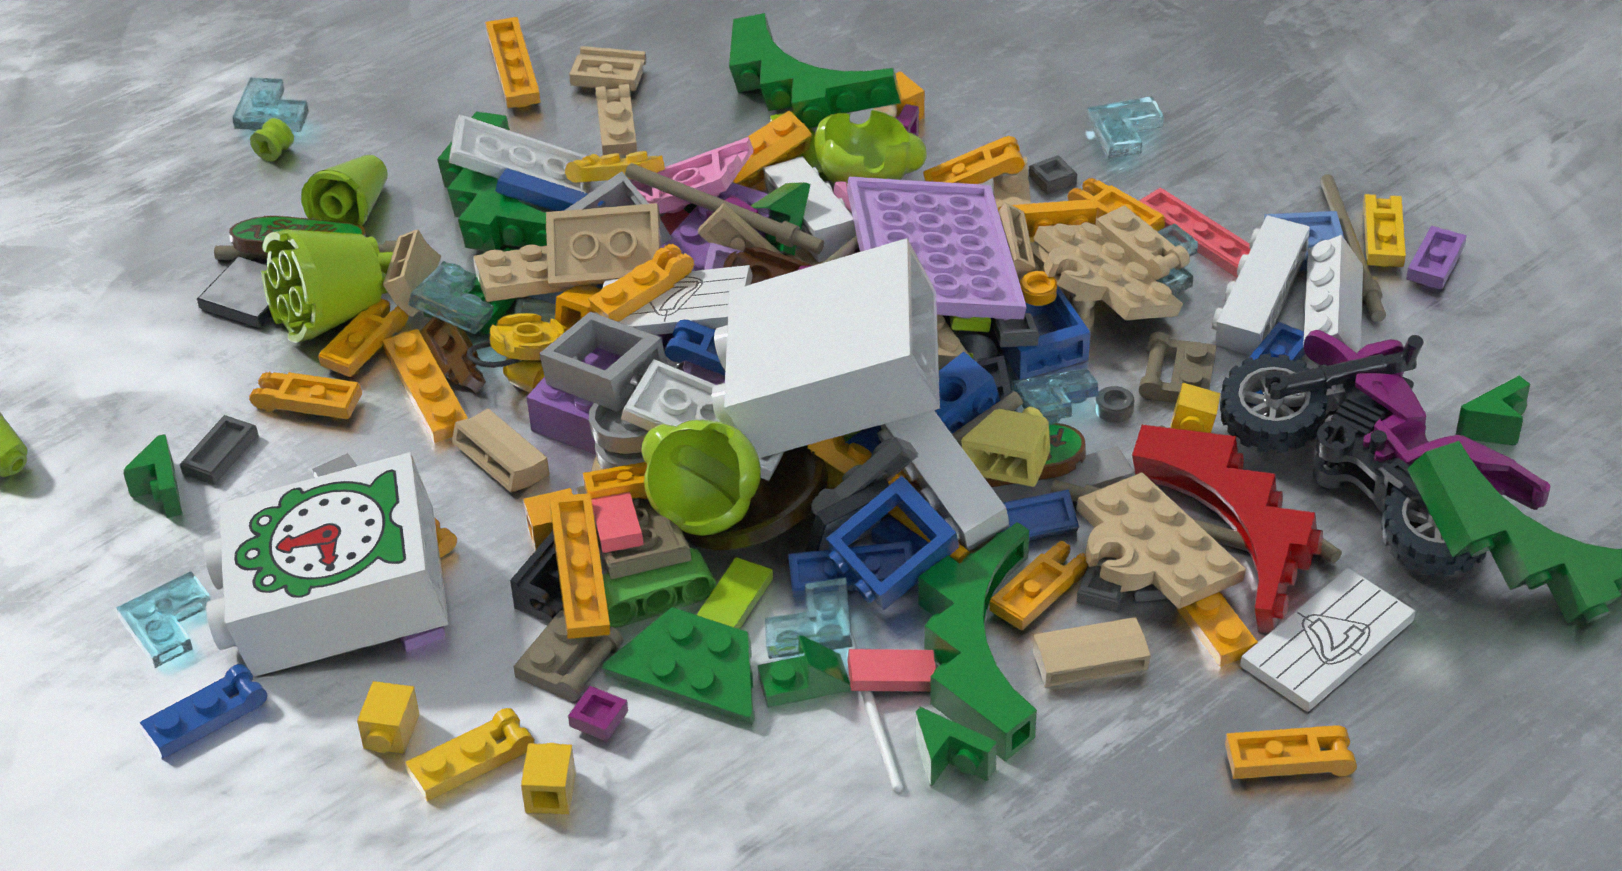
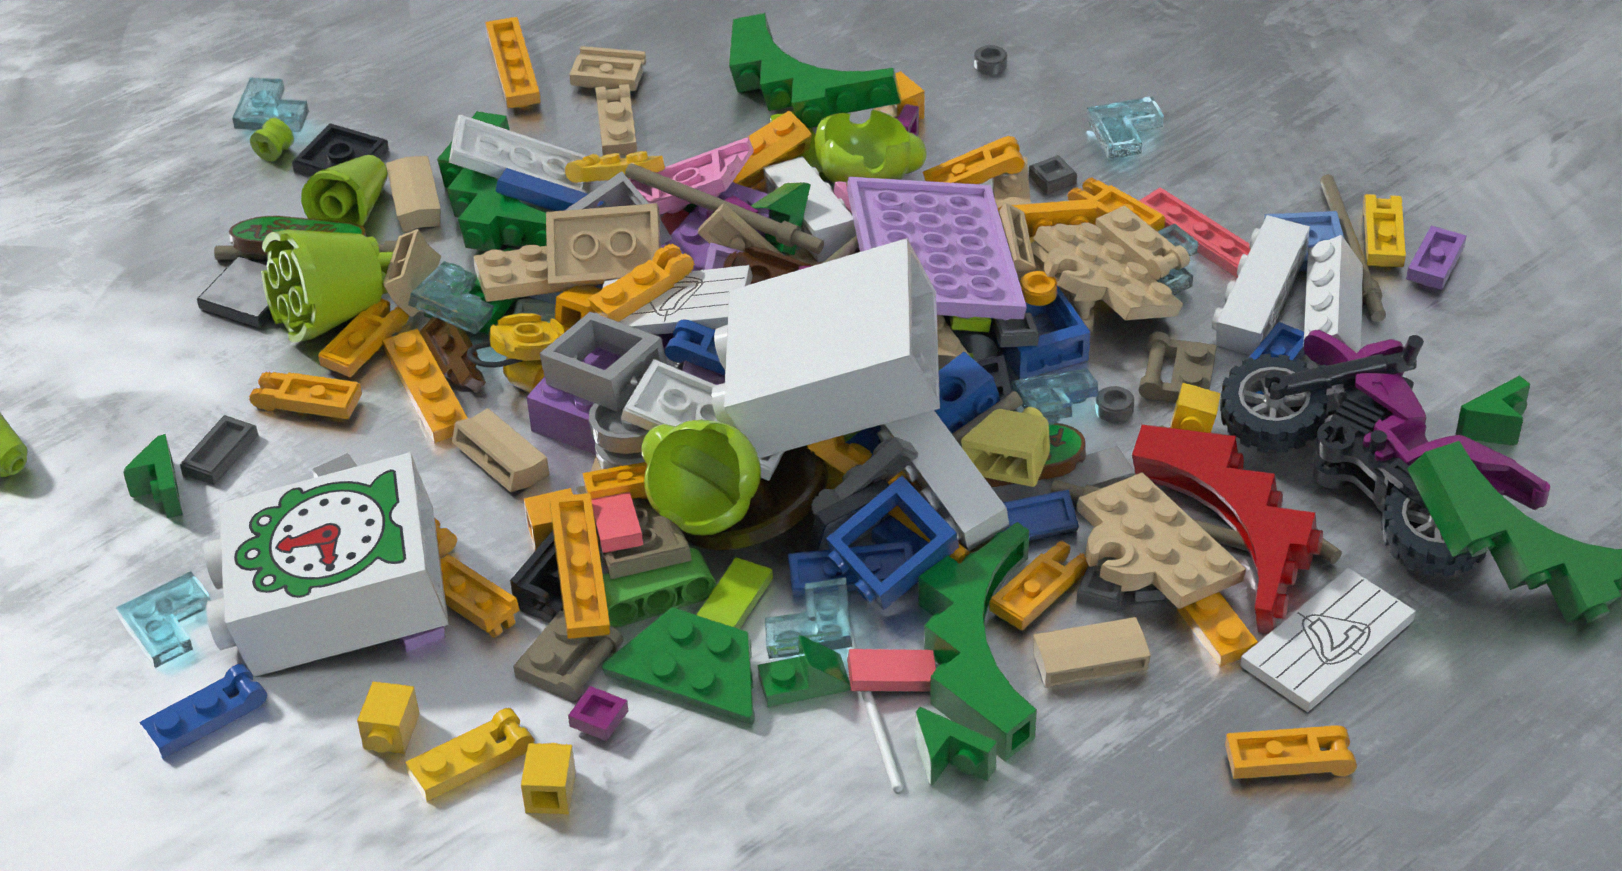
none -> black tile [292,123,389,176]
none -> tan piece [386,156,441,233]
none -> light orange hinge [440,554,520,638]
none -> dark grey tile [974,45,1007,75]

